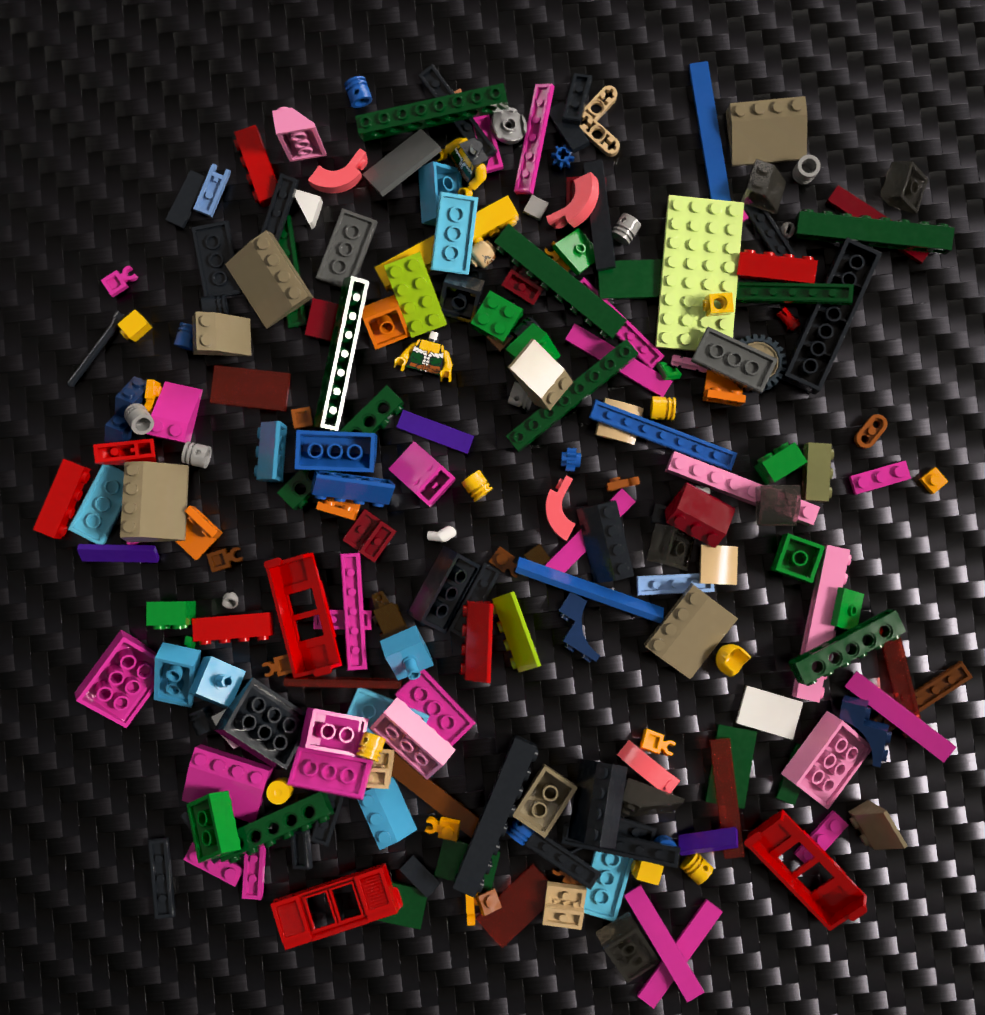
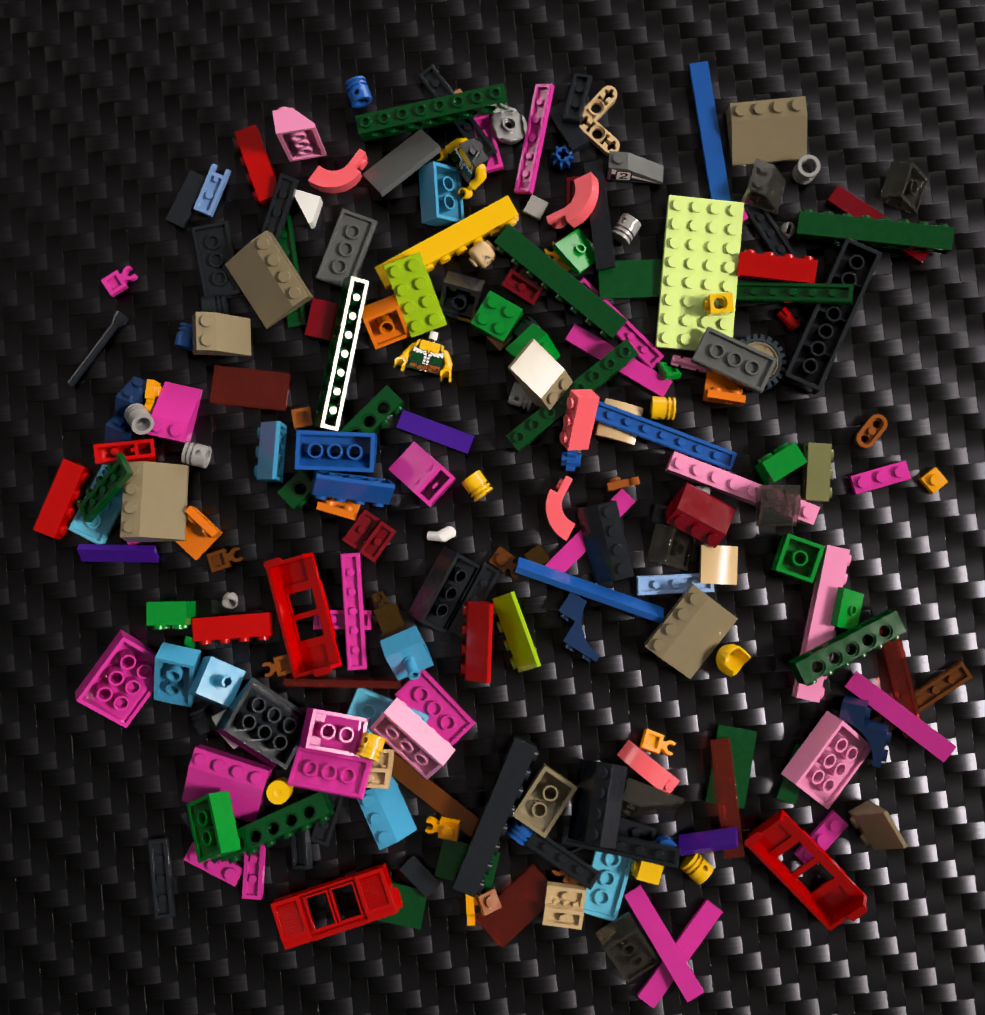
yellow brick [118,310,153,342] -> none
medium azure tile [430,192,478,275] -> none
white tile [735,685,803,740] -> none
none -> dark green hinge [76,452,134,522]
none -> coral brick [560,389,600,451]
none -> dark grey slope [606,151,664,184]

